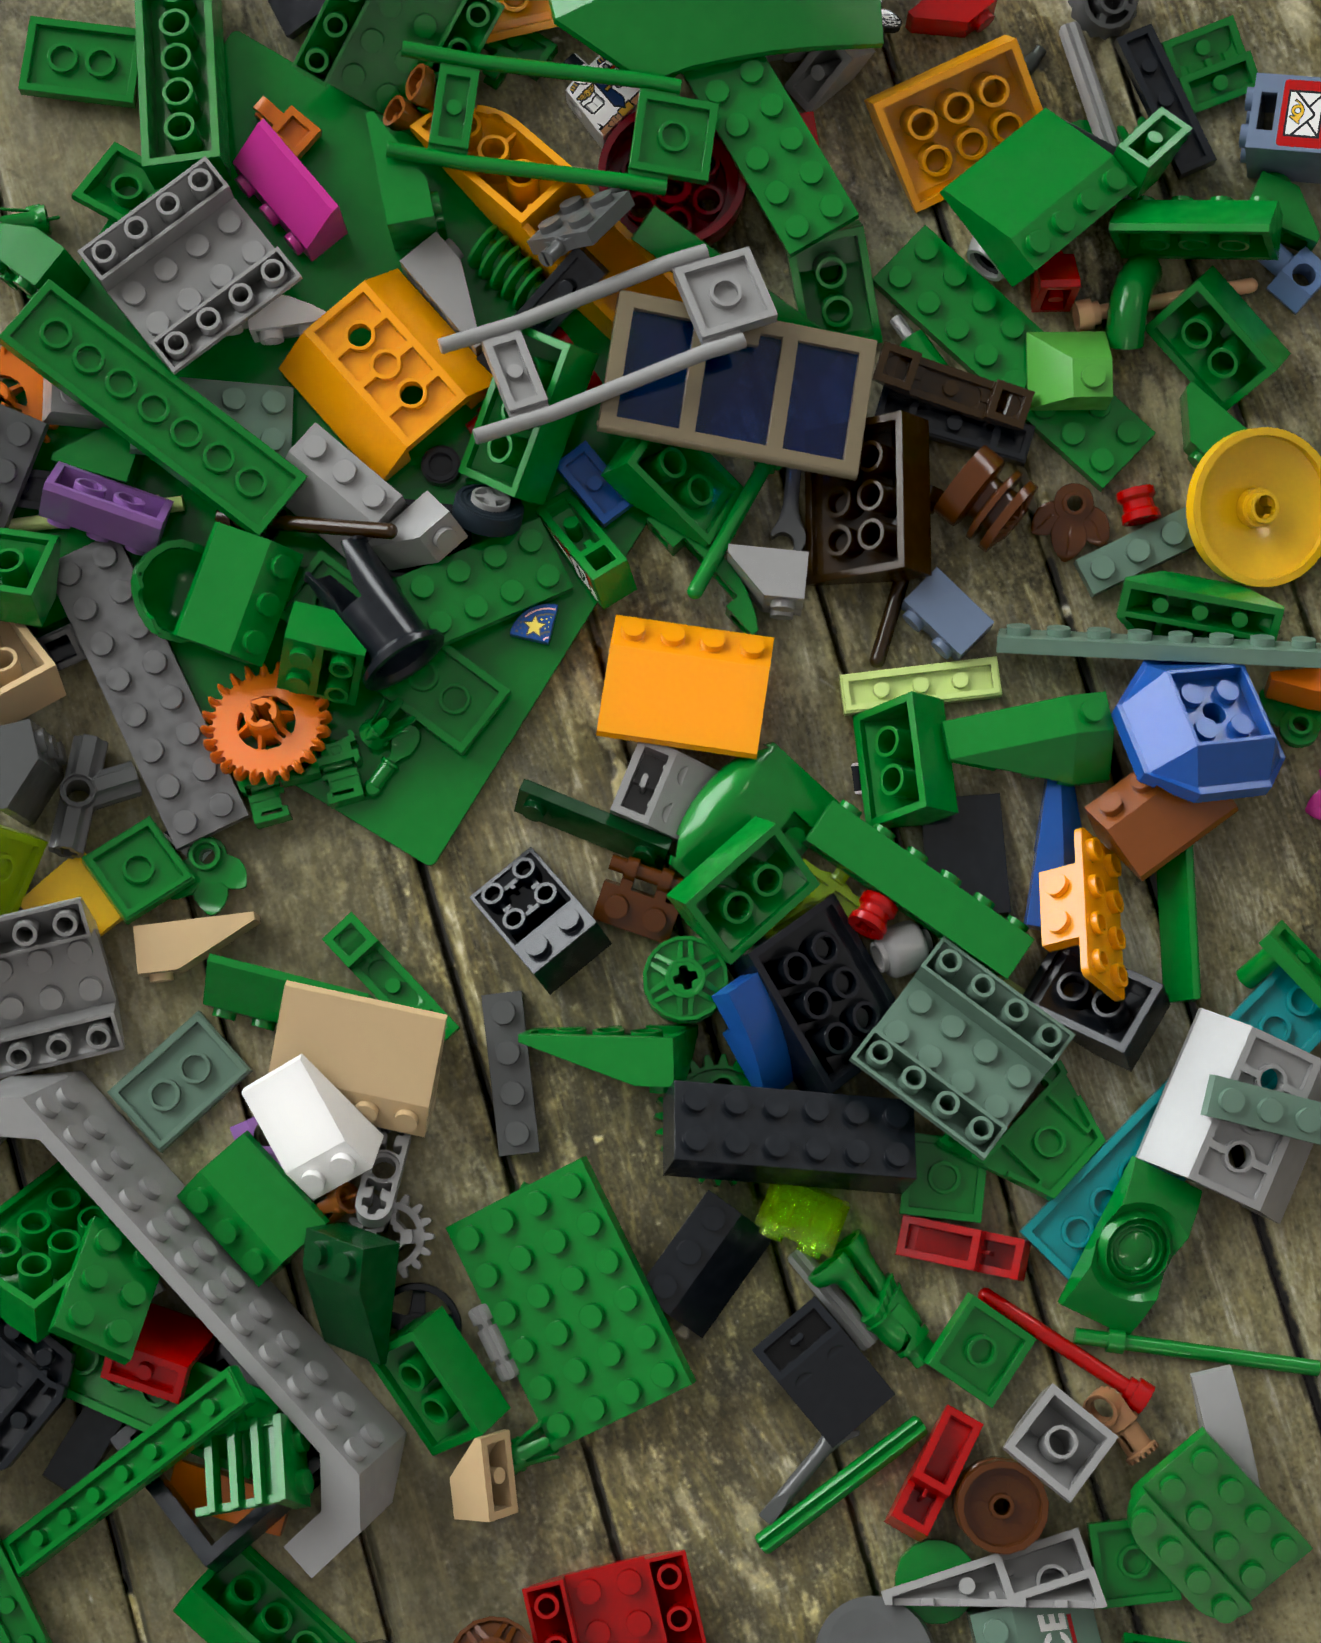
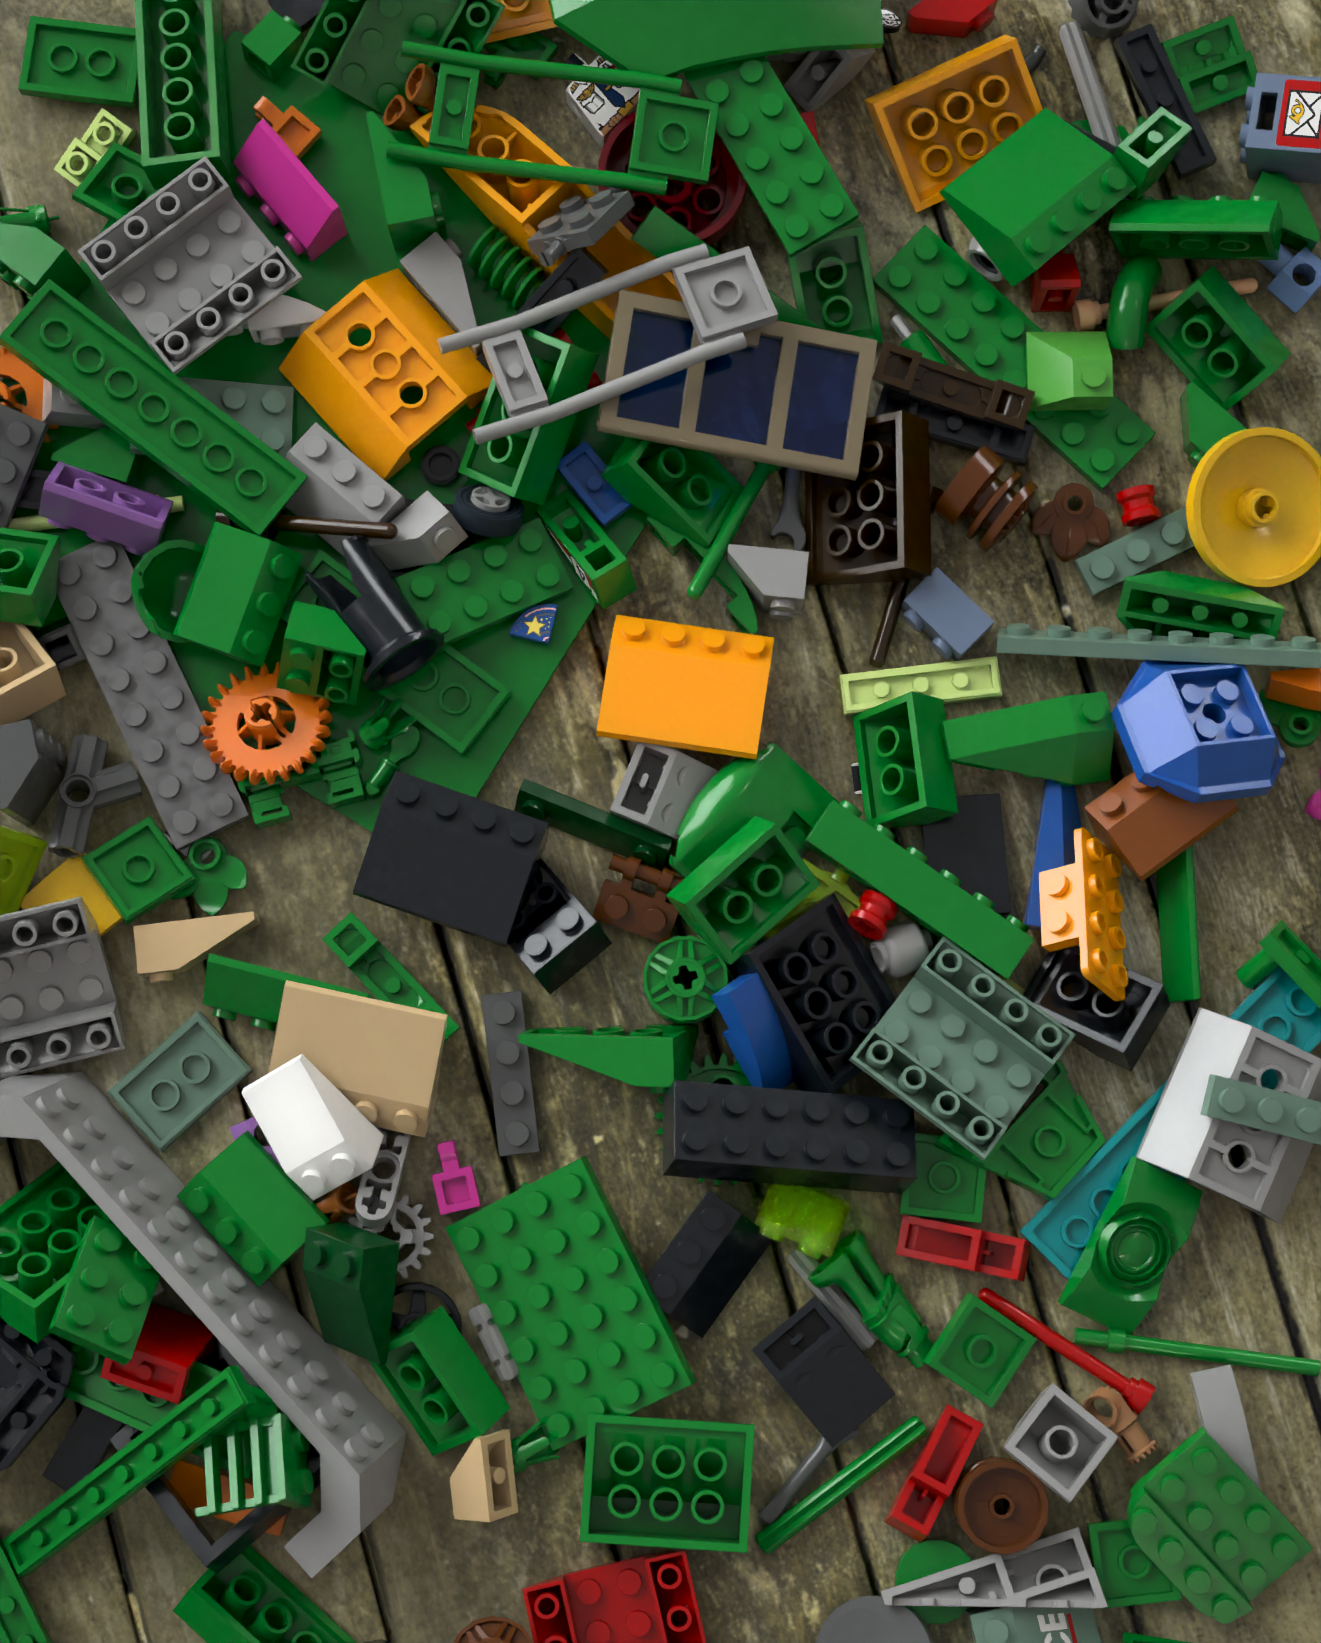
none -> yellowish green slope [54,108,137,187]
none -> green brick [241,10,303,83]
none -> black slope [353,771,549,947]
none -> dark pink plate [432,1139,481,1215]
none -> green slope [580,1413,755,1553]

